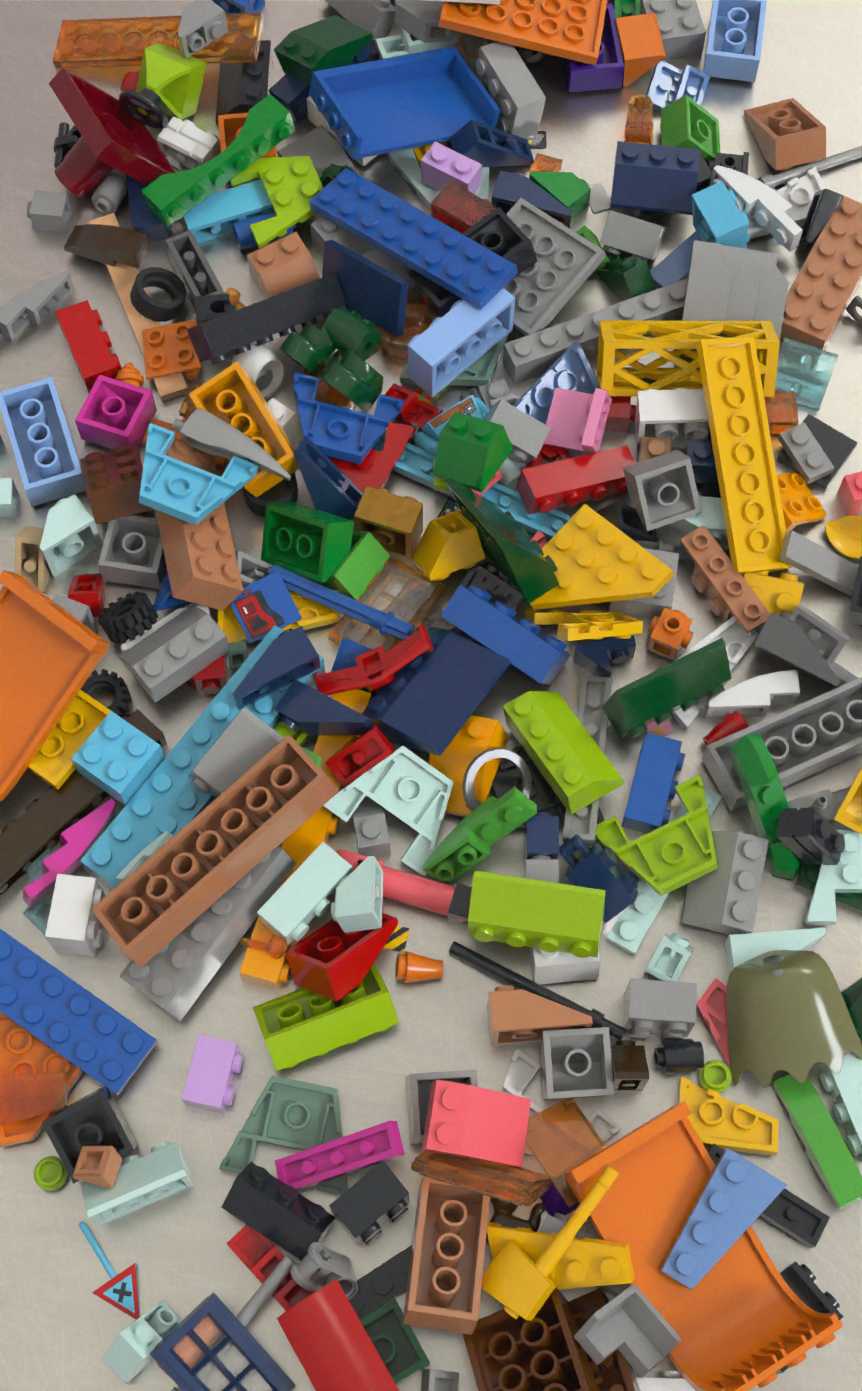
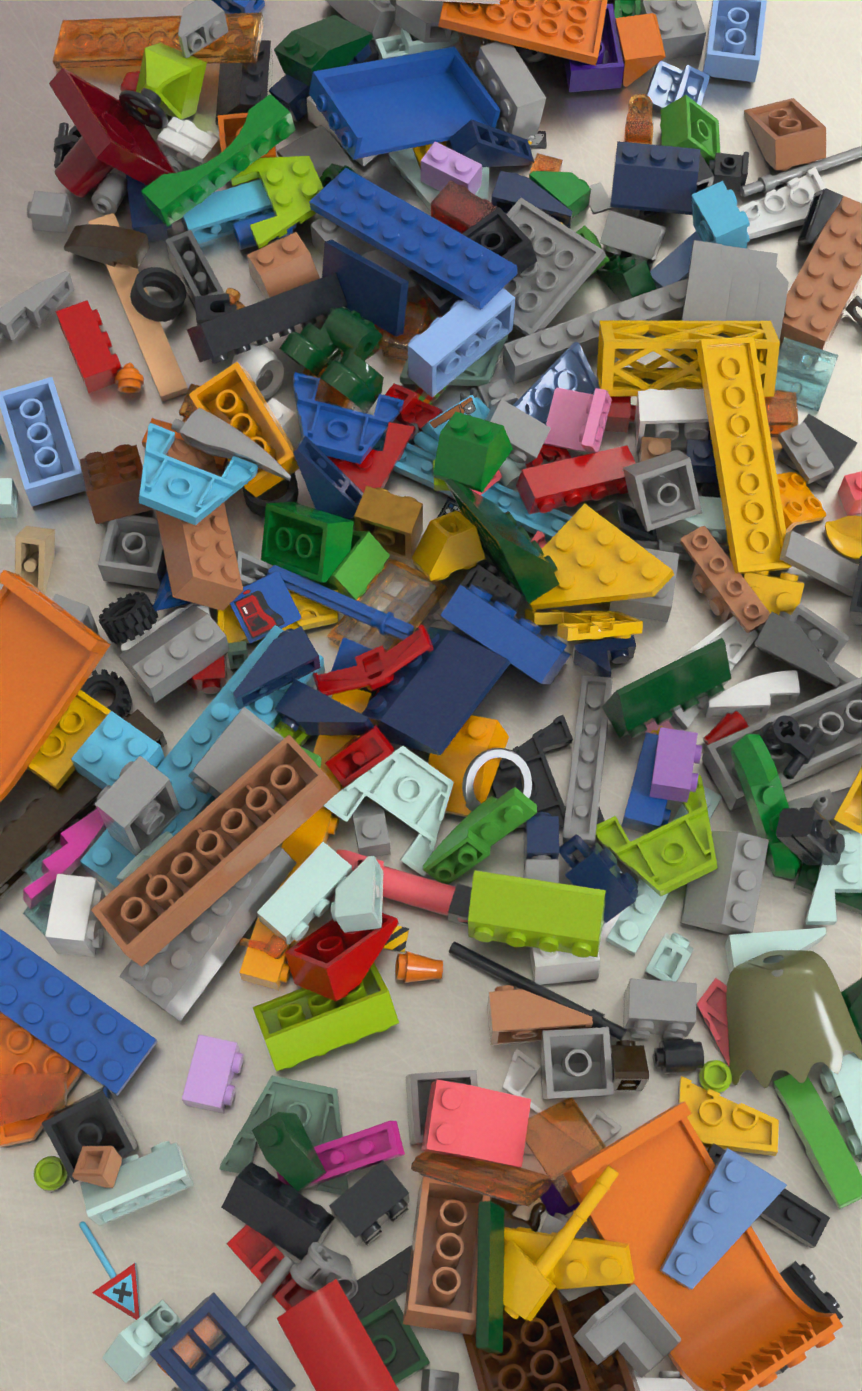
light aqua slope [40,494,103,578] -> none
red slope [67,573,105,617] -> none
dark pink slope [75,375,157,450] -> none
orange hinge [142,319,201,380] -> none
lime slope [503,691,625,815] -> none
orange brick [647,608,694,661] -> none
white slope [709,165,803,252] -> none
none -> light grey brick [95,756,181,856]
none -> dark green slope [252,1112,326,1191]
none -> dark green tile [476,1201,504,1354]
none -> medium lavender brick [649,727,702,803]
none -> black piece [760,715,824,780]

